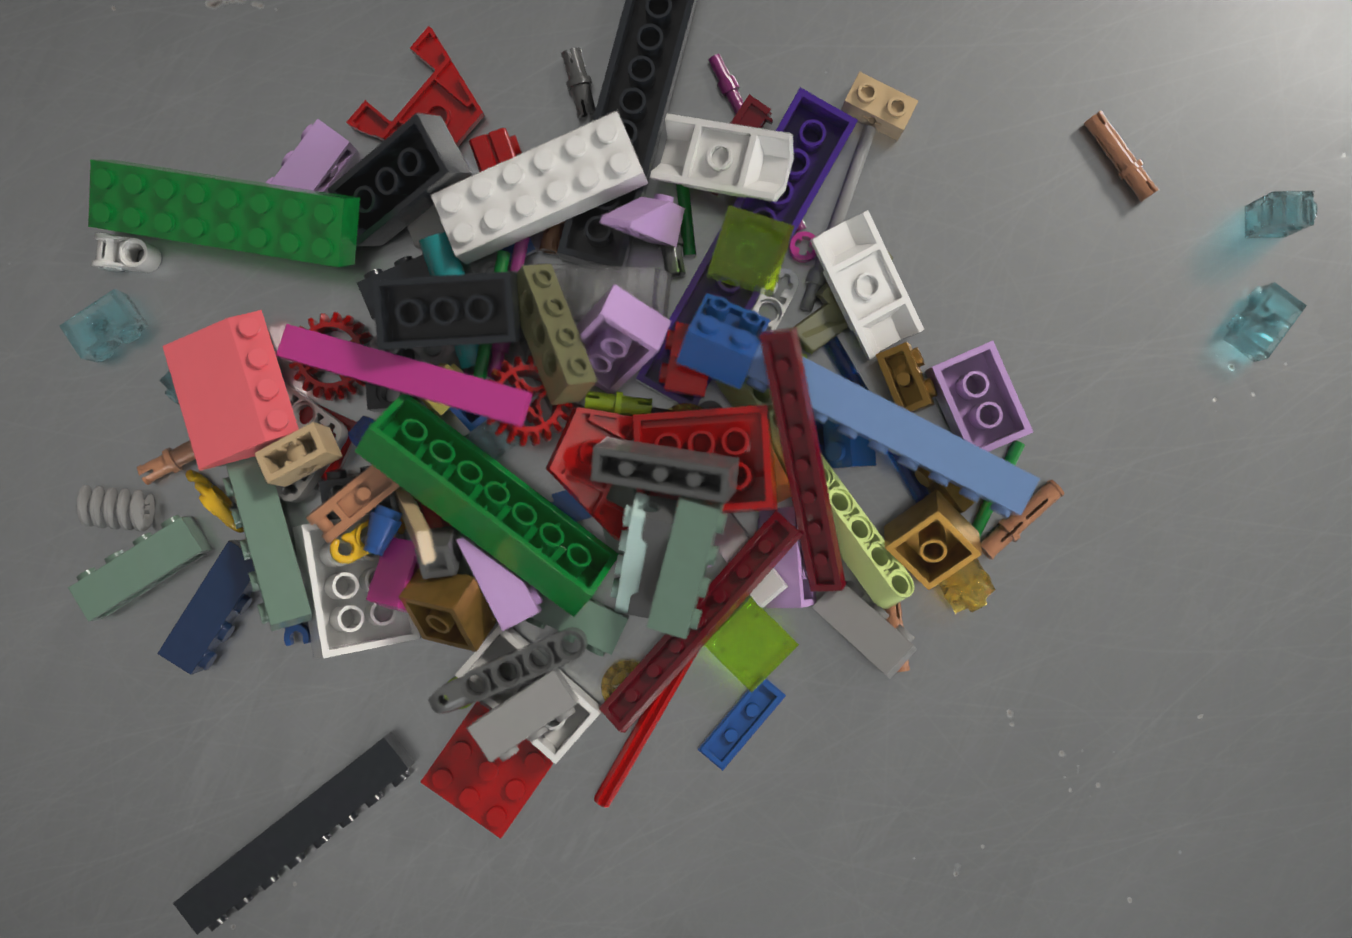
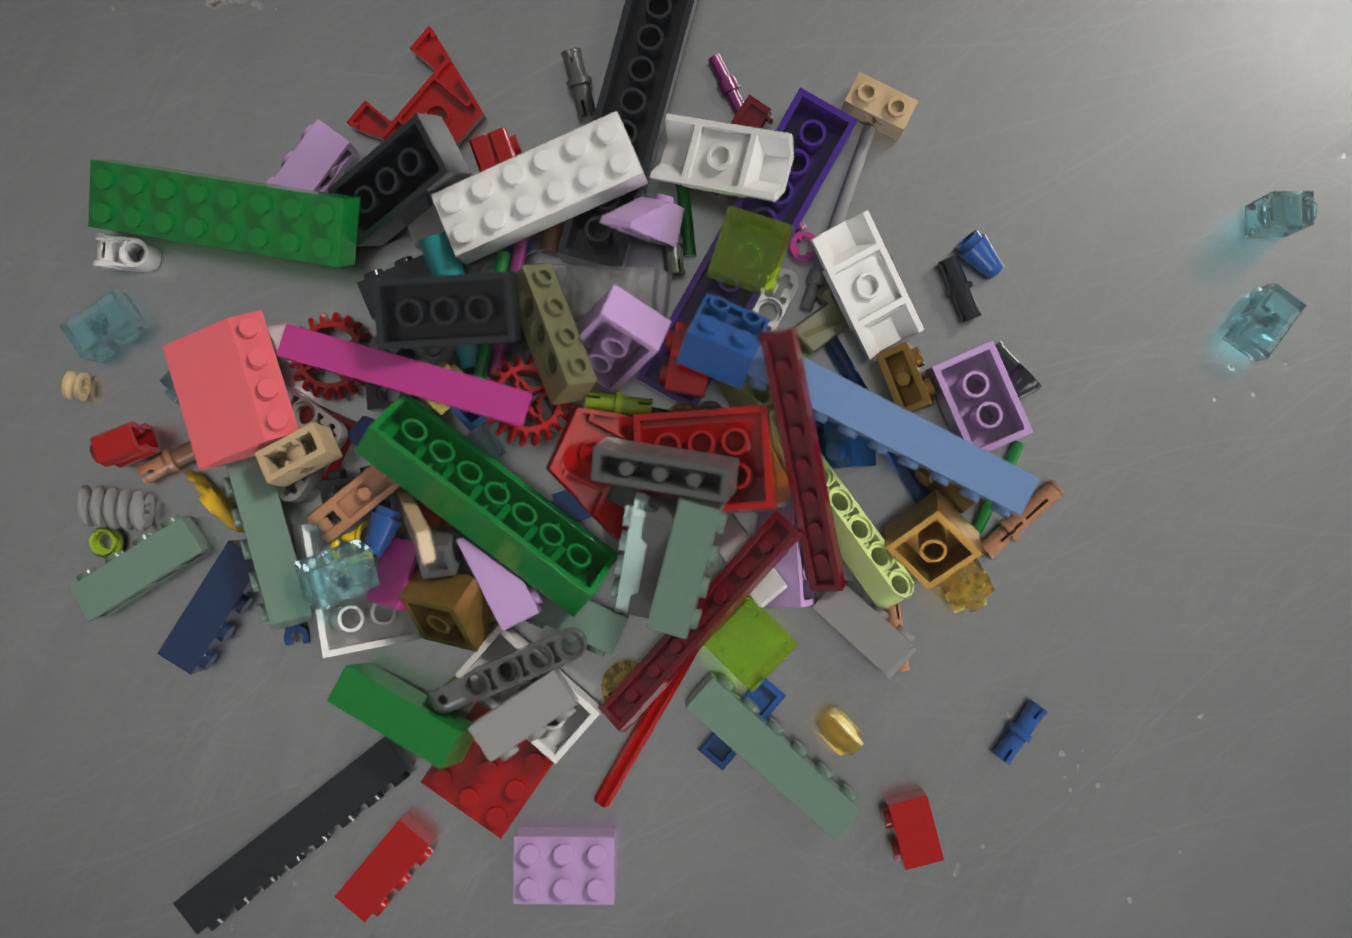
nougat pin [1084,111,1159,202] -> none
none -> tan bush [61,370,91,402]
none -> red brick [89,421,162,468]
none -> lime plate [89,527,124,558]
none -> clear light blue brick [294,539,380,610]
none -> green brick [327,662,474,769]
none -> red brick [334,812,436,923]
none -> lavender brick [513,827,616,905]
none -> sand green brick [685,672,861,840]
none -> clear yellow brick [815,706,864,756]
none -> red brick [881,788,944,870]
none -> black pin [938,254,982,323]
none -> blue cone [957,230,1004,279]
none -> blue pin [992,699,1048,765]
none -> black bar [995,341,1042,399]

